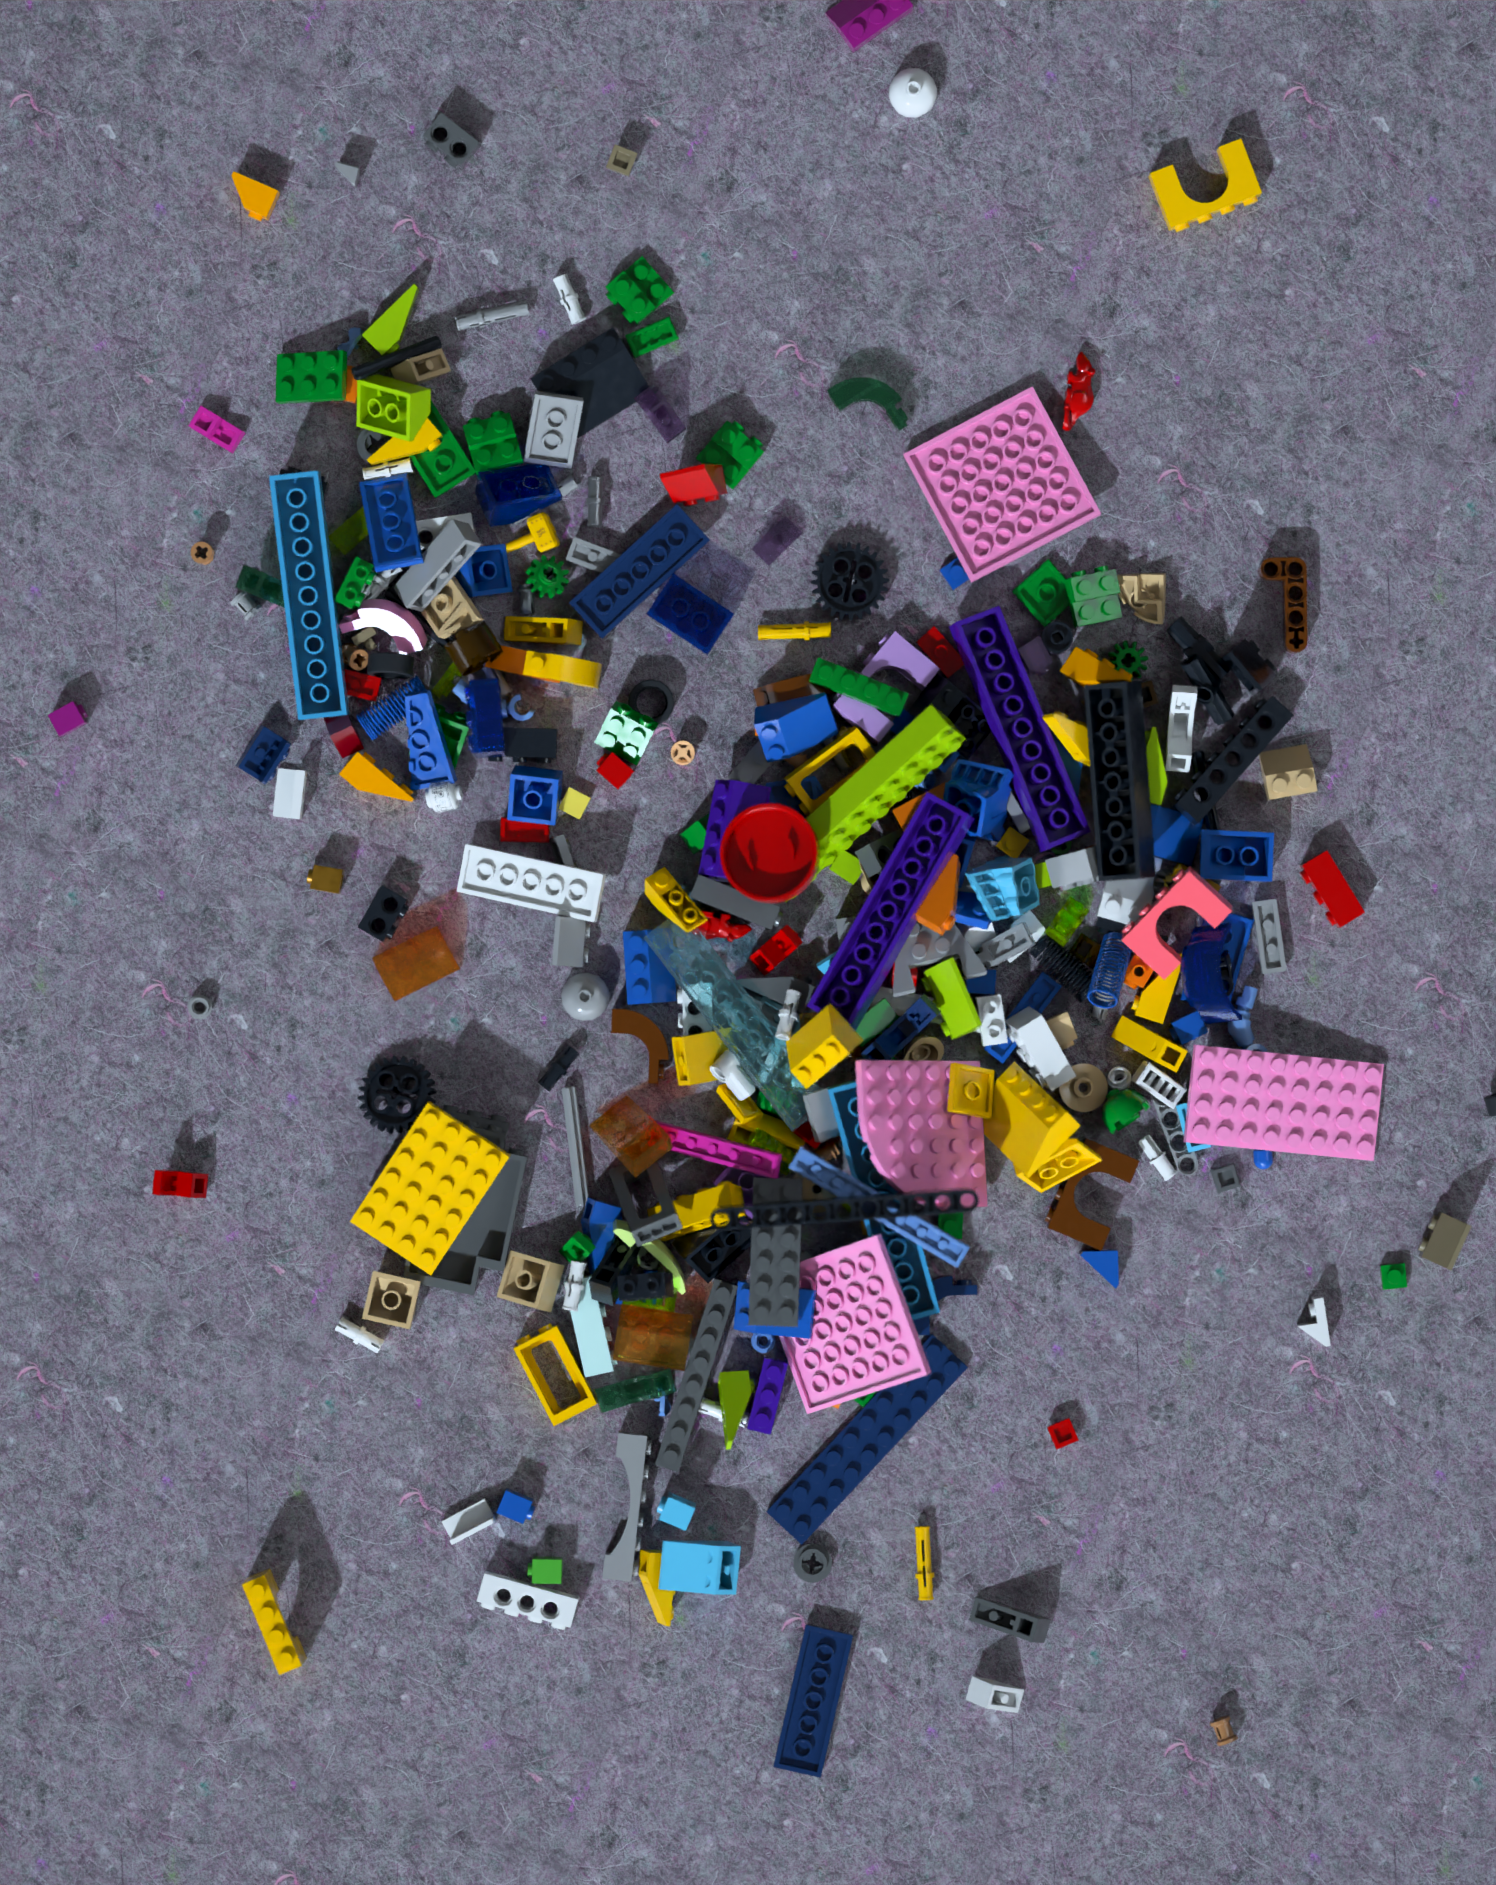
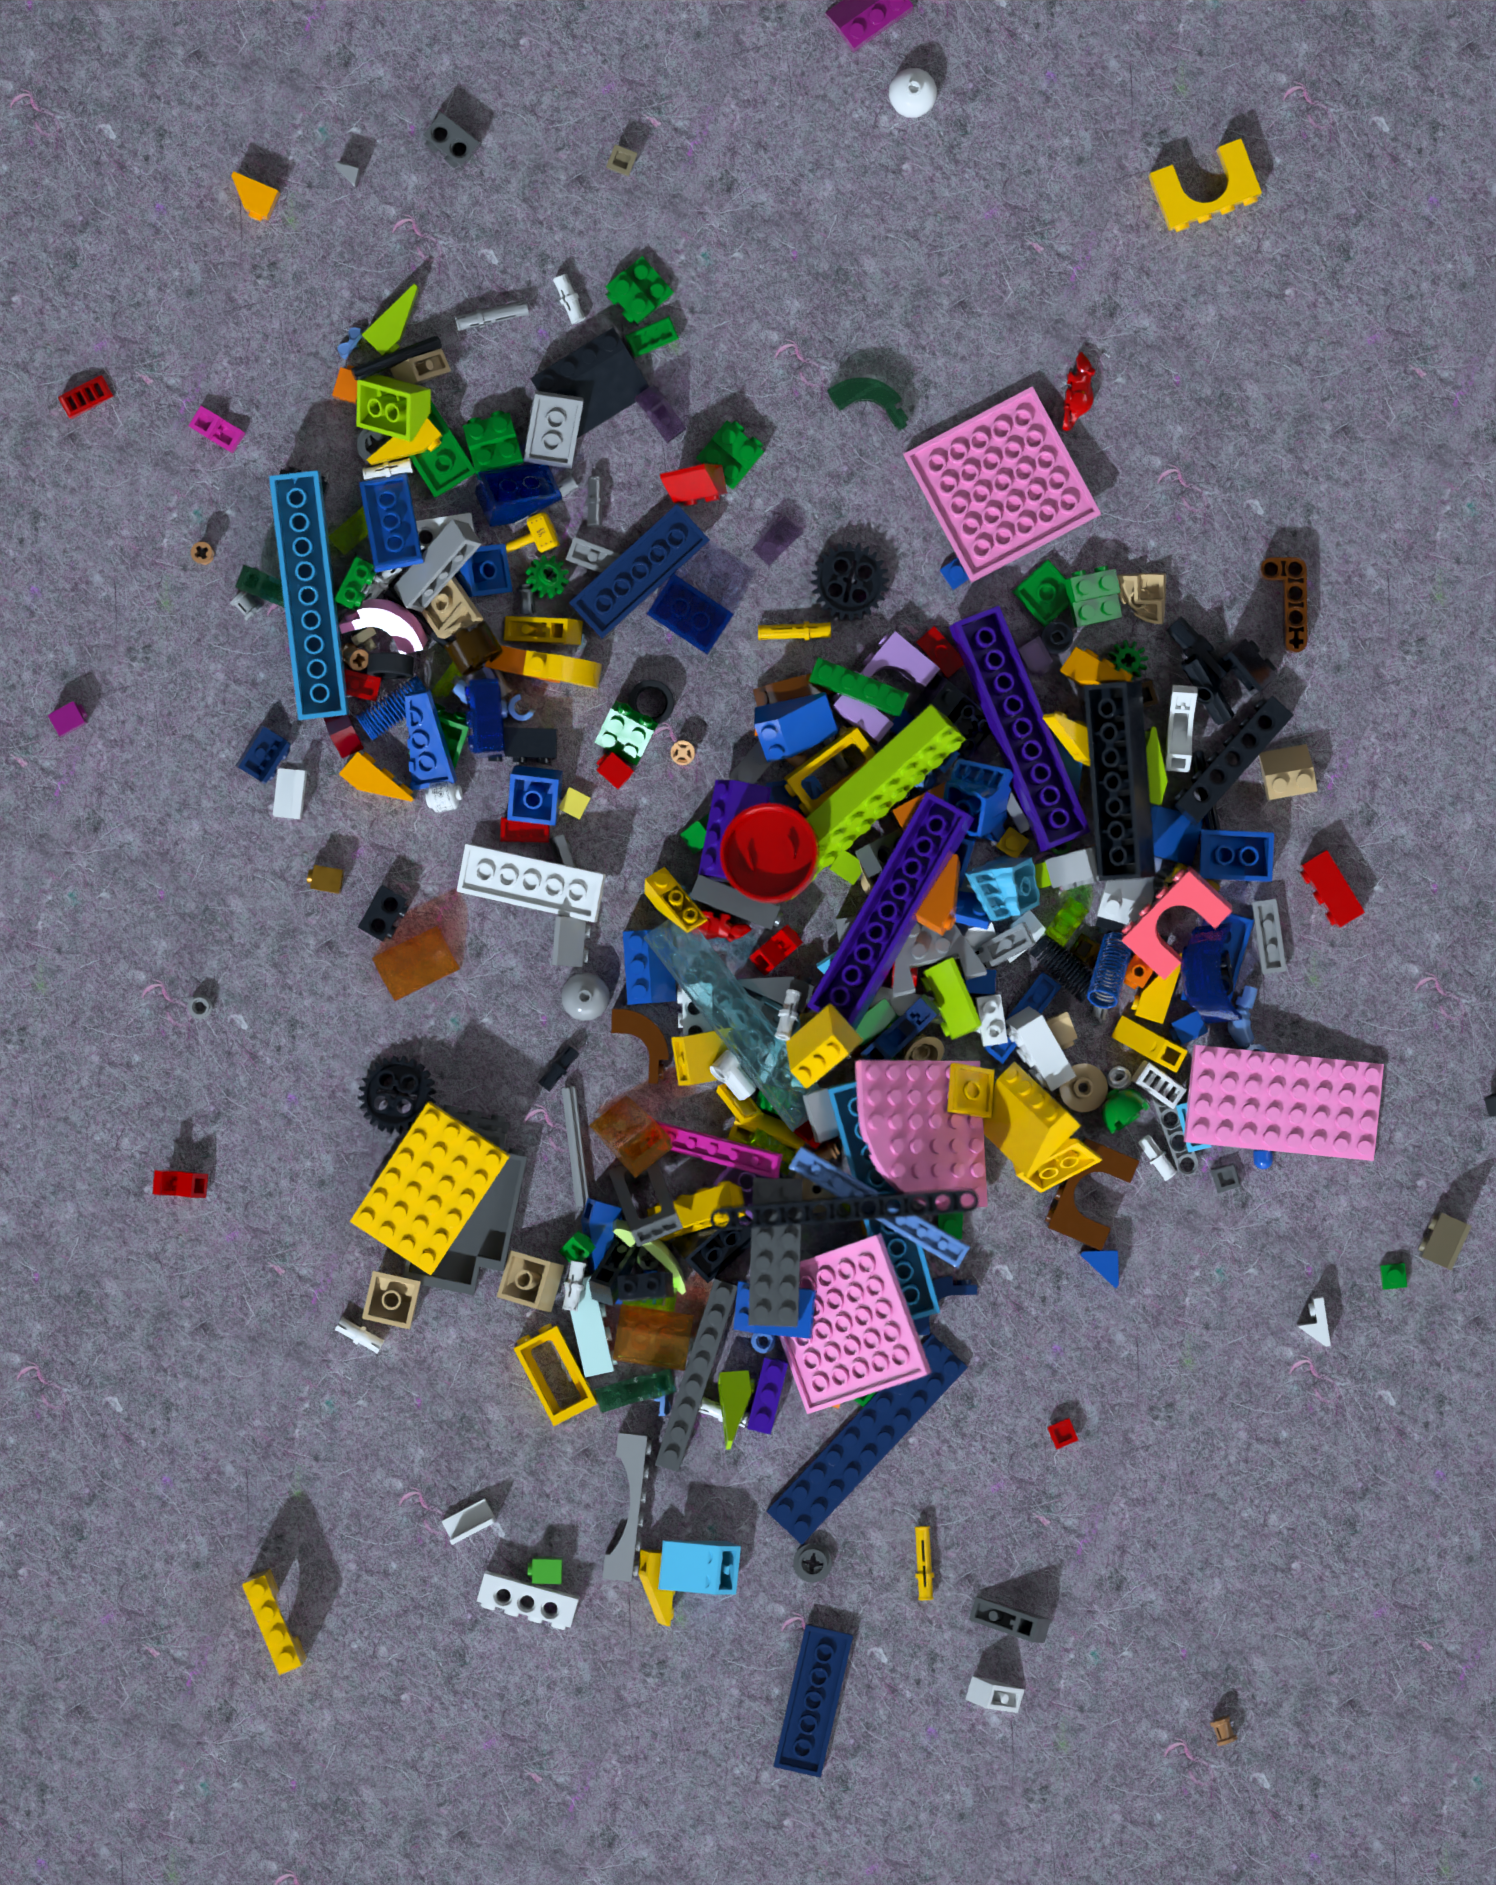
green plate [275,350,347,404] -> none
blue brick [496,1488,535,1524] -> none
medium azure brick [657,1492,696,1531] -> none
none -> red slope [58,375,114,420]

